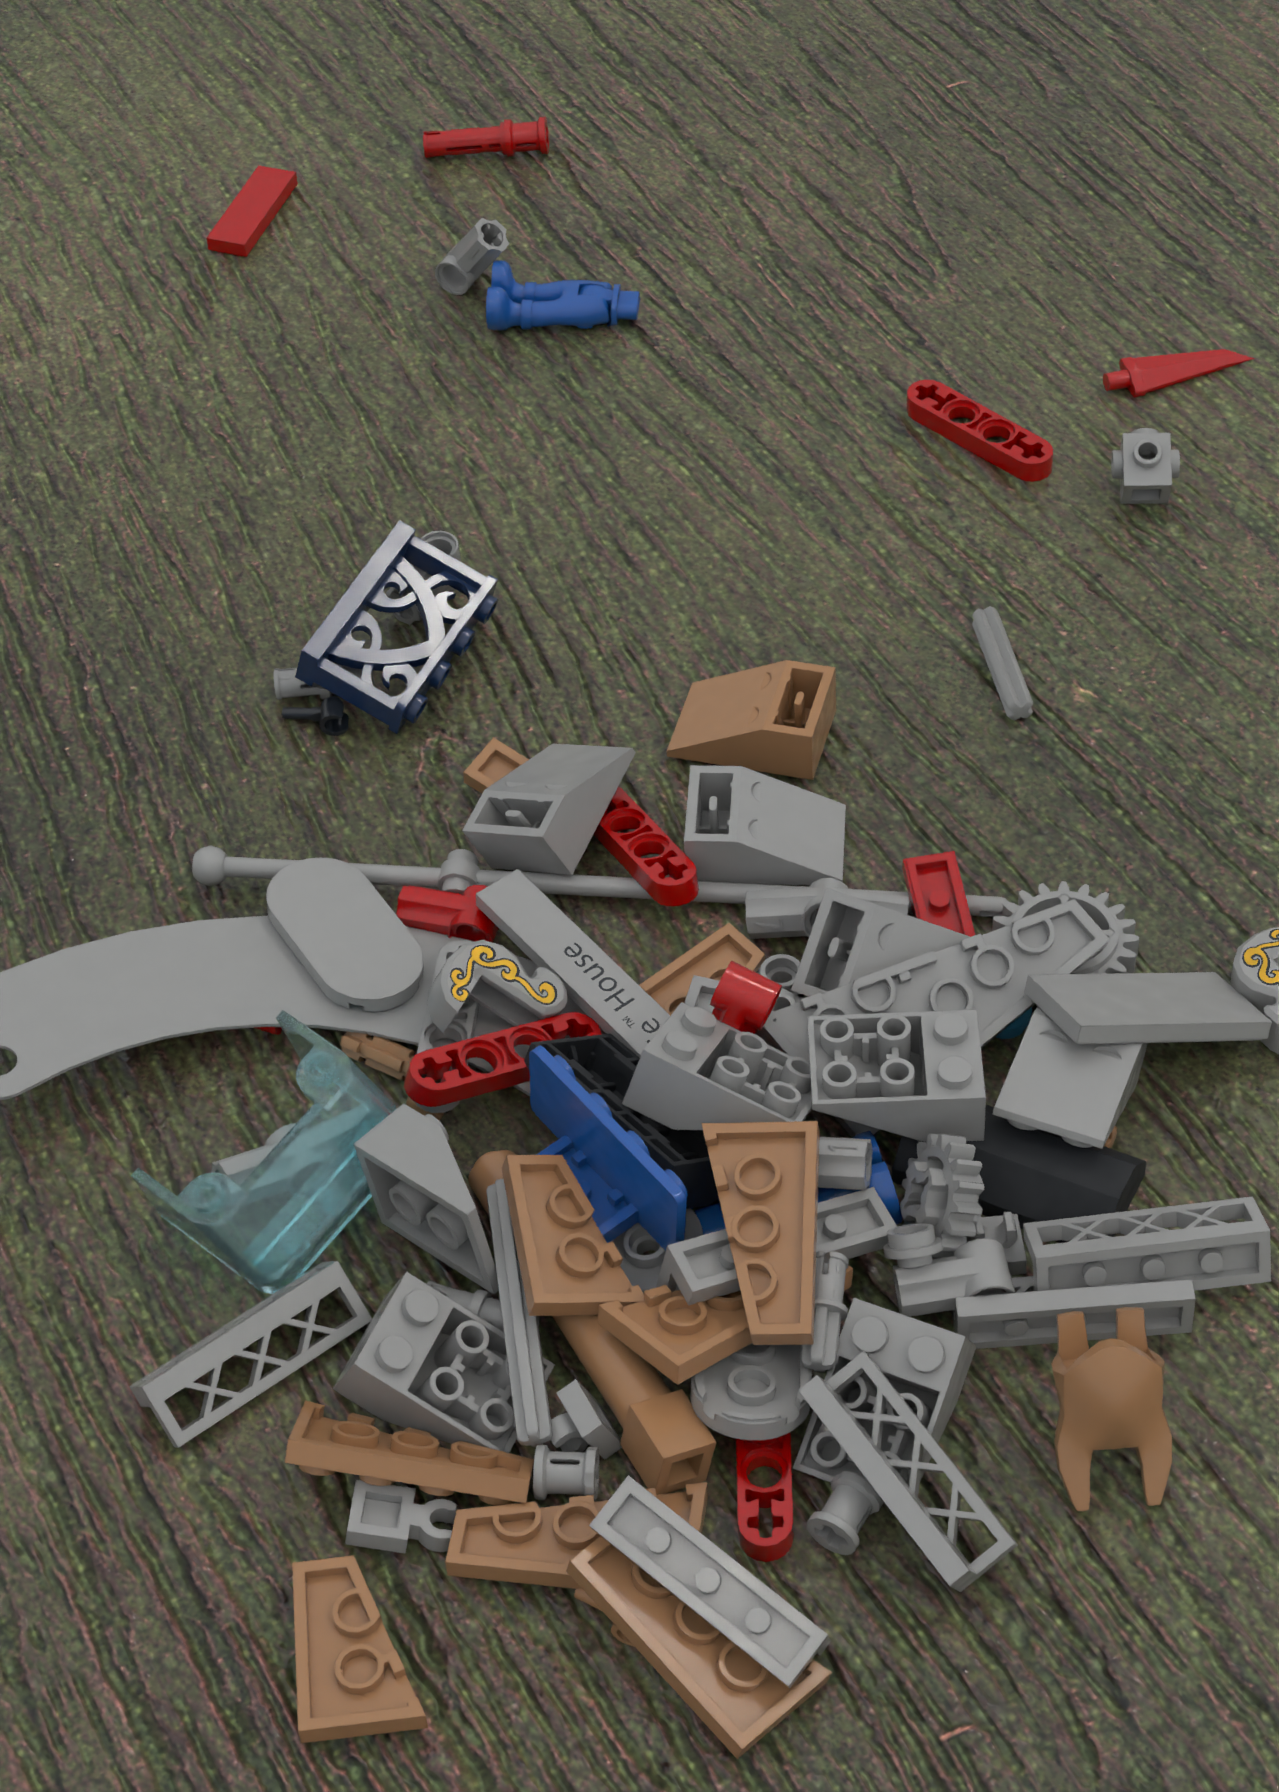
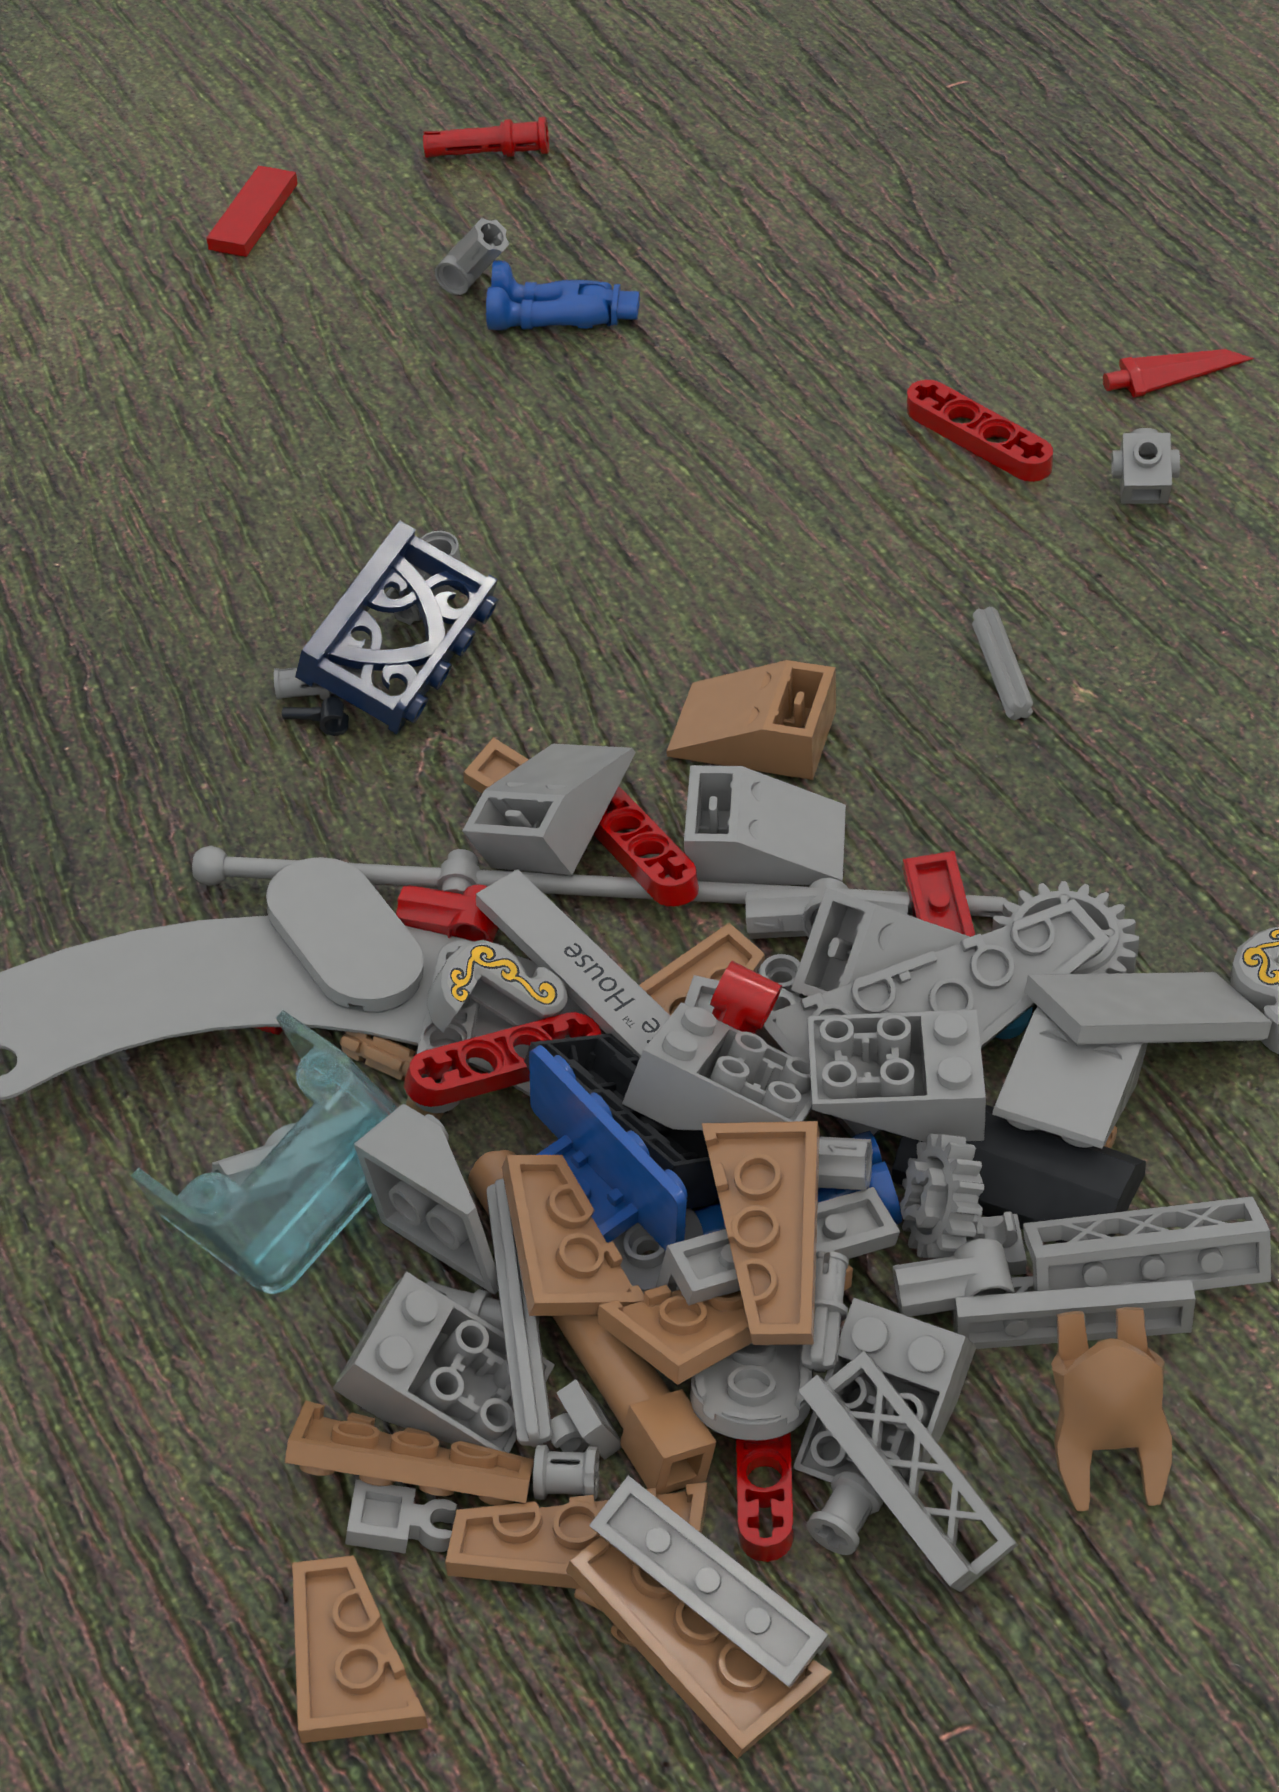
light grey fence [129,1261,372,1448] -> none
light grey plate [883,1223,943,1268] -> none

